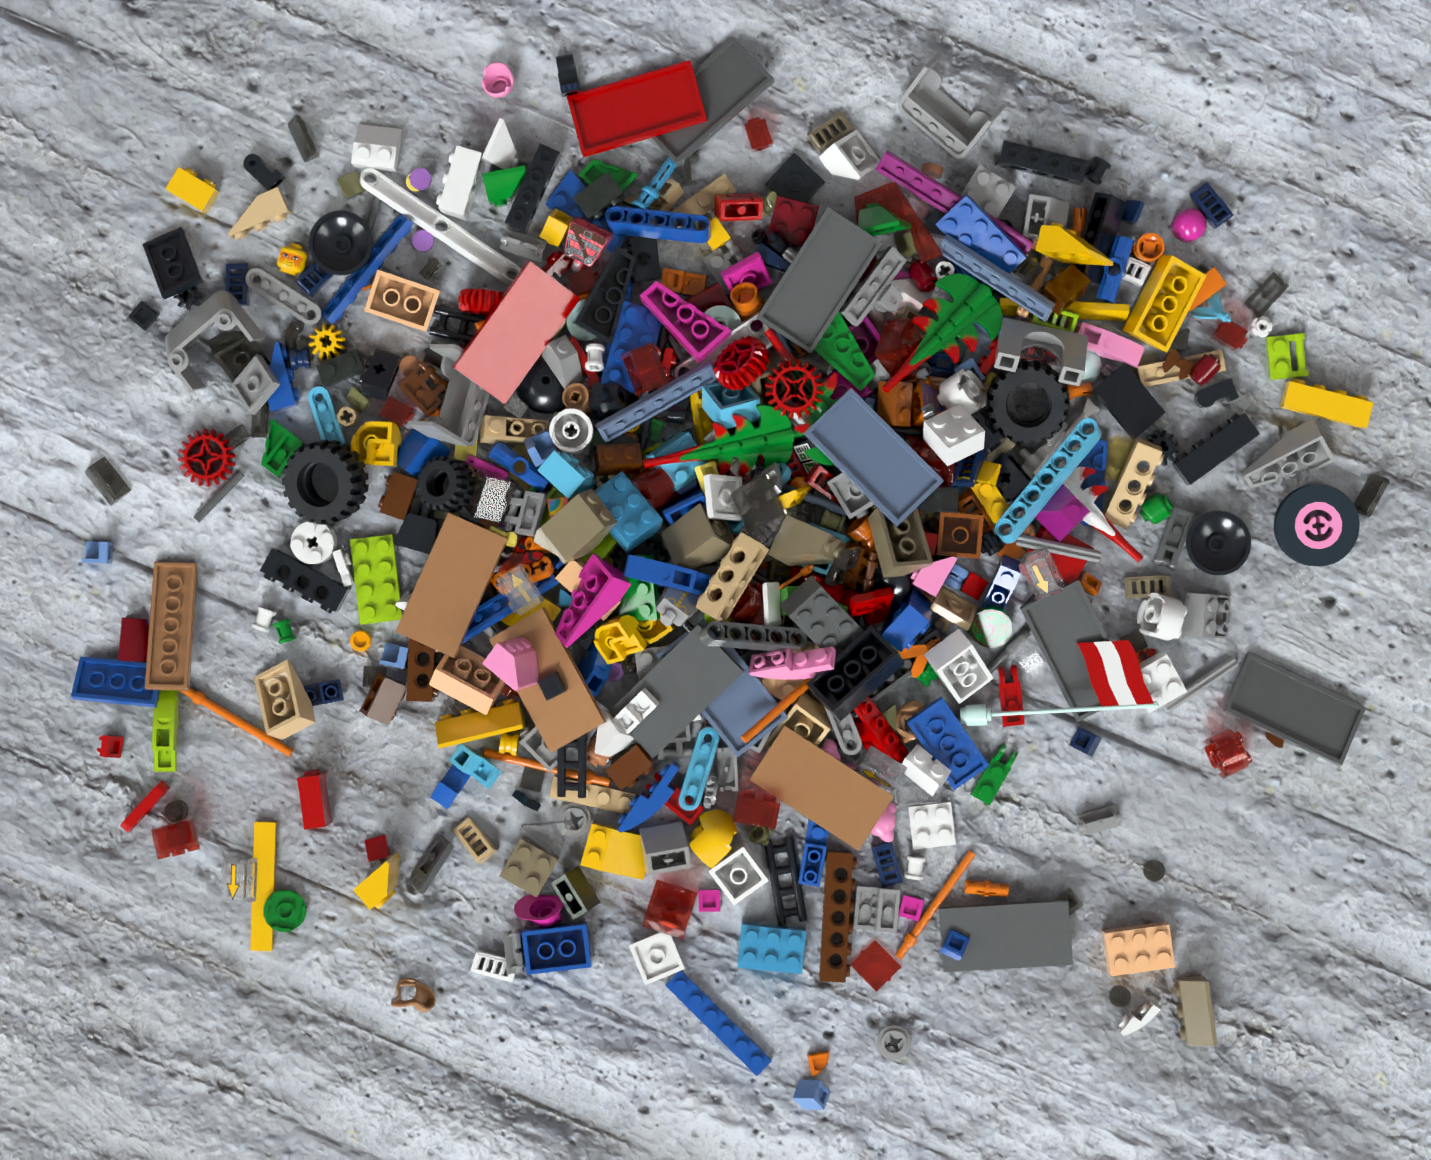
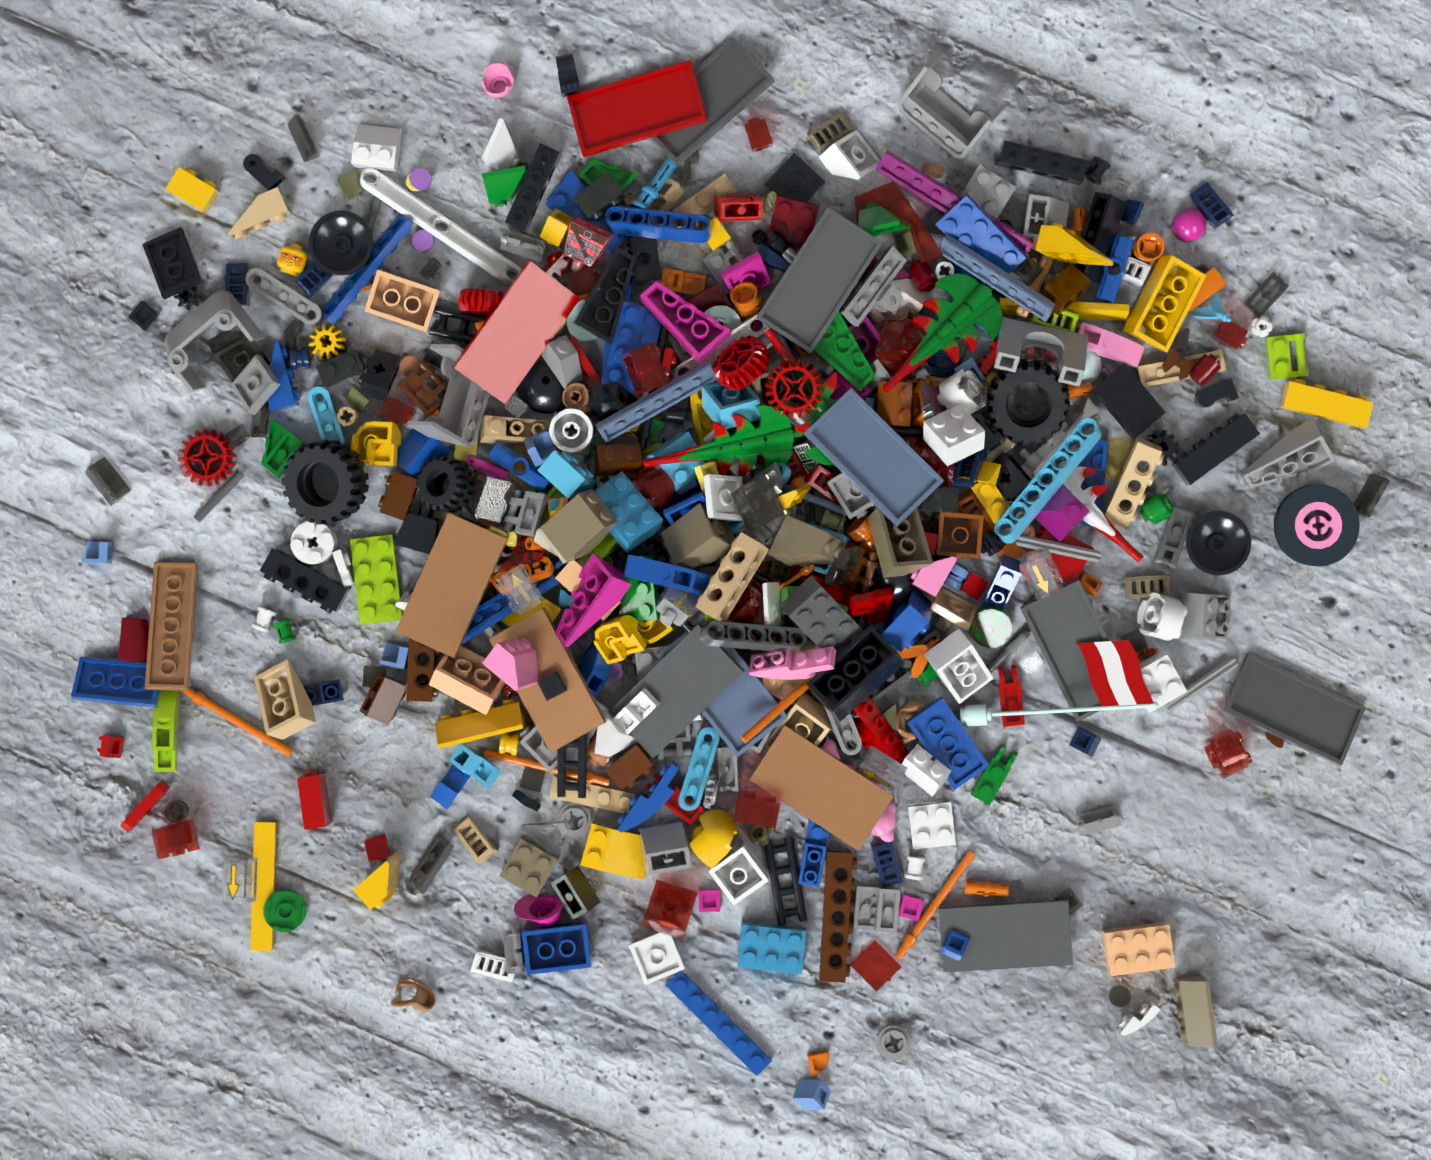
light orange tile [350,630,372,652] -> none
white brick [436,146,485,221] -> none
white bush [585,344,605,371] -> none
clear smoke tile [1143,859,1165,882] -> none

